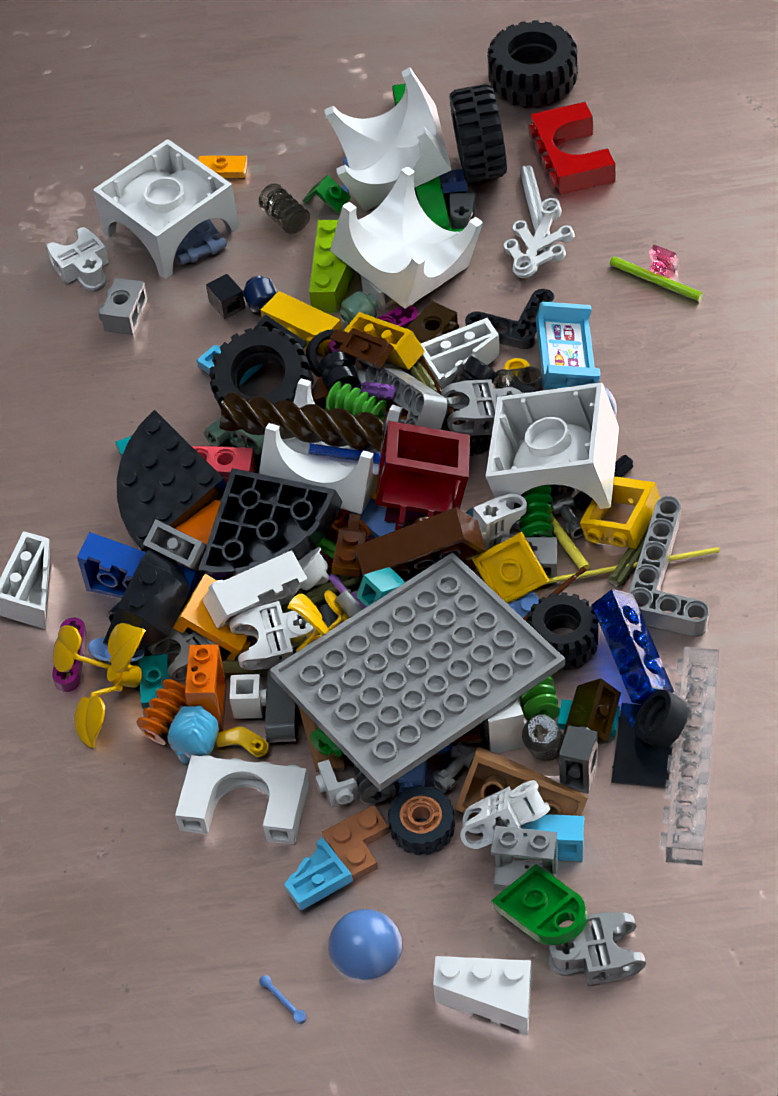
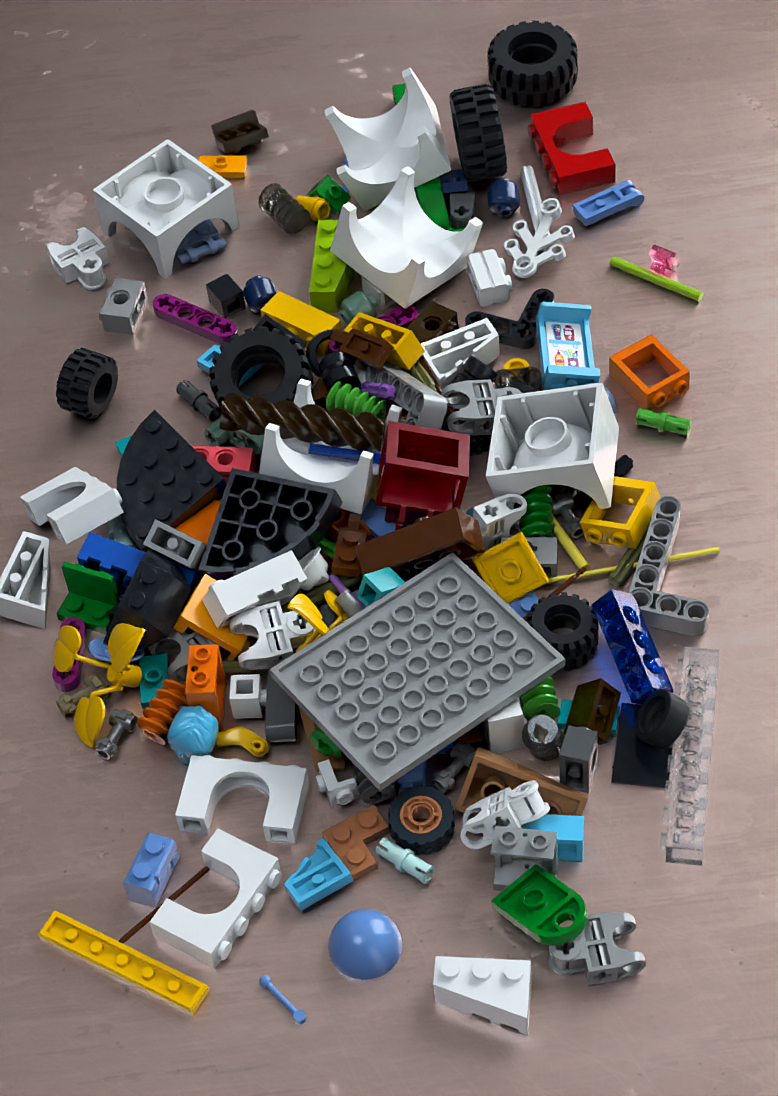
none -> white arch [20,467,124,545]
none -> yellow tile [38,910,210,1016]
none -> black tyre [56,348,118,419]
none -> green bracket [56,562,120,634]
none -> dark tan bar [56,673,110,716]
none -> flat silver bar [95,709,138,760]
none -> light aqua pin [106,515,135,548]
none -> reddish brown piece [119,866,210,943]
none -> medium blue brick [123,833,179,908]
none -> white arch [150,828,282,968]
none -> magenta beam [153,294,238,345]
none -> dark grey pin [176,380,221,421]
none -> dark brown bracket [211,110,269,154]
none -> yellow cone [294,195,330,222]
none -> light aqua pin [376,837,435,884]
none -> white brick [466,249,512,307]
none -> dark blue head [487,178,520,217]
none -> medium blue plate [573,180,645,226]
none -> orange window [609,334,690,411]
none -> bright green pin [635,407,692,436]

